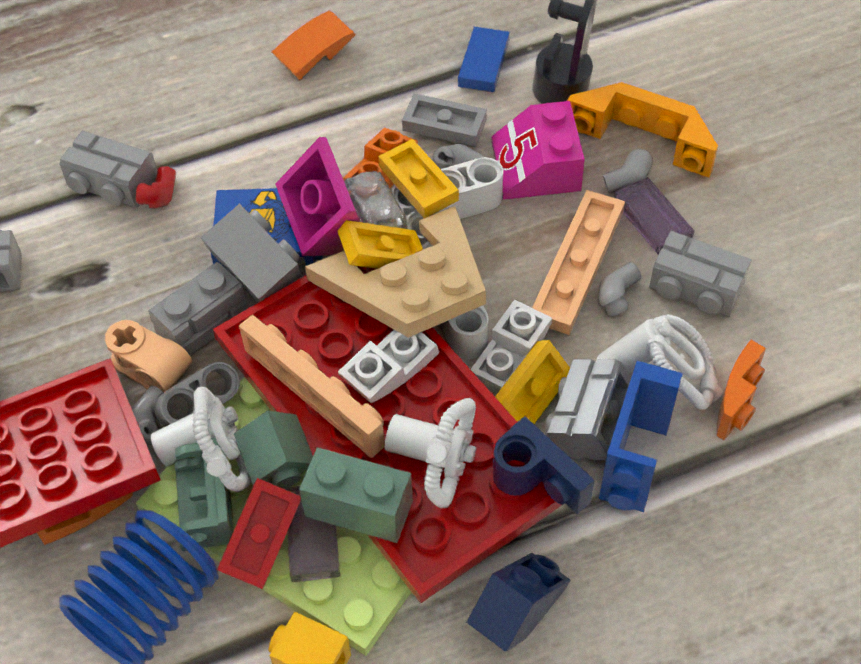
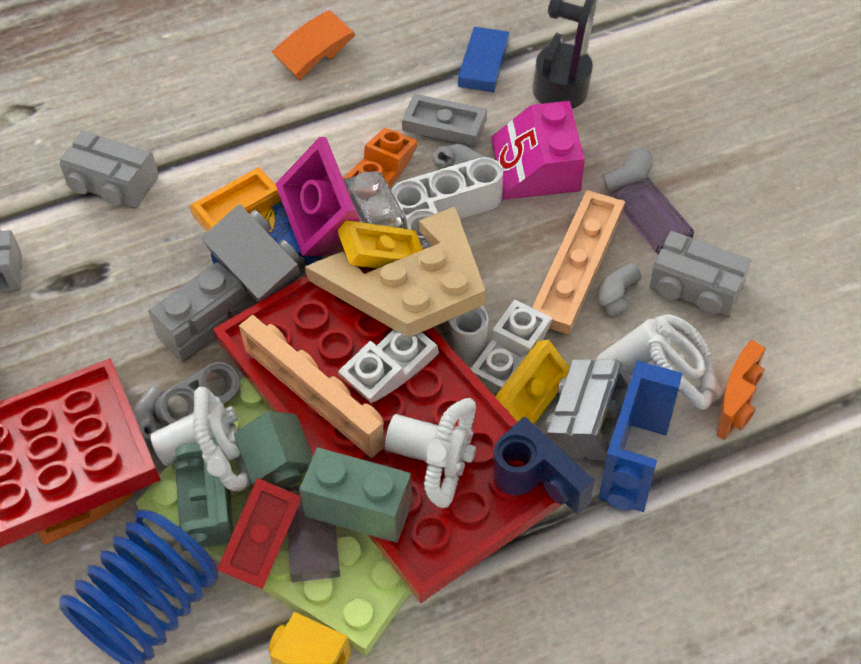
light nougat piece [105,320,192,392] -> none
red arm [135,166,176,209] -> none
yellow plate [378,139,459,218] -> none
dark blue slope [466,553,571,652] -> none
light orange slope [568,82,718,177] -> none
none -> light orange tile [189,167,281,232]

